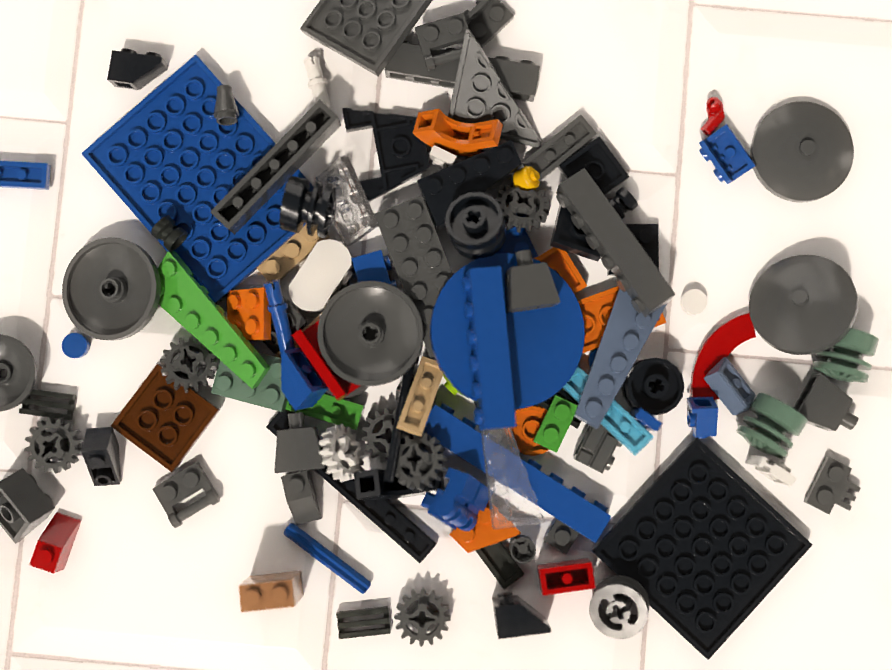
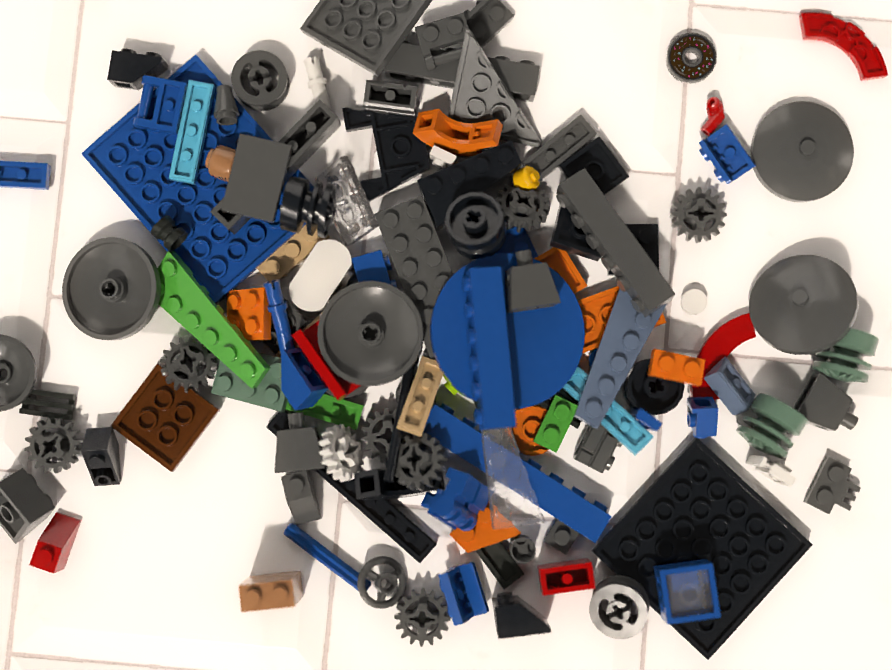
blue tile [61,333,90,359] -> none
dark grey plate [152,461,220,529] -> none
pearl dark grey tile [336,606,391,639] -> none
black wheel [607,187,638,220] -> none
none -> blue plate [132,75,188,135]
none -> medium azure tile [169,80,215,185]
none -> medium nougat head [205,145,236,182]
none -> dark grey tile [221,134,293,223]
none -> dark grey wheel [231,50,290,111]
none -> dark grey piece [357,556,407,609]
none -> dark grey brick [363,80,418,117]
none -> blue bracket [438,562,489,626]
none -> orange plate [647,349,705,386]
none -> piece [653,559,721,625]
none -> tile [666,33,717,84]
none -> dark grey gear [669,187,727,244]
none -> red tile [799,12,888,81]

